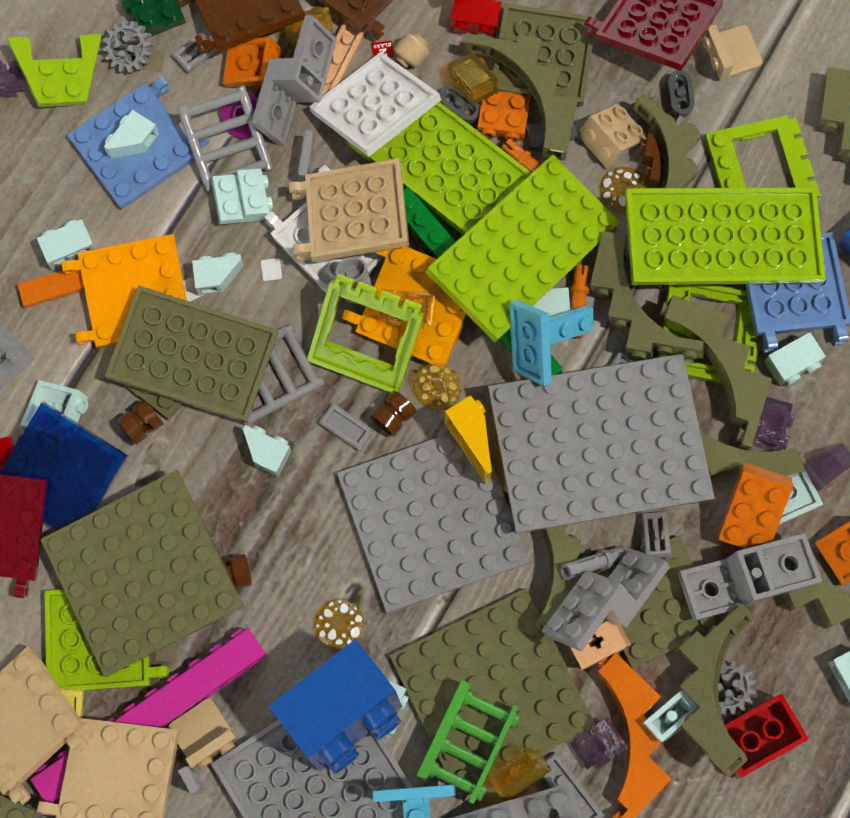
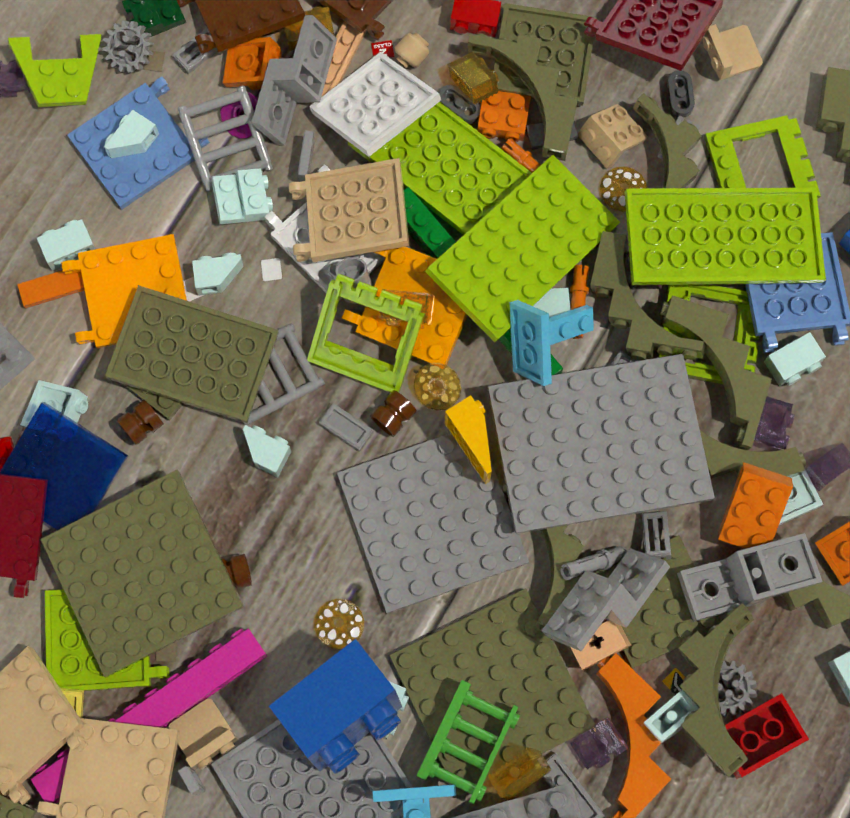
reddish brown slope [639,134,661,188] -> none
none -> sticker [662,668,685,695]

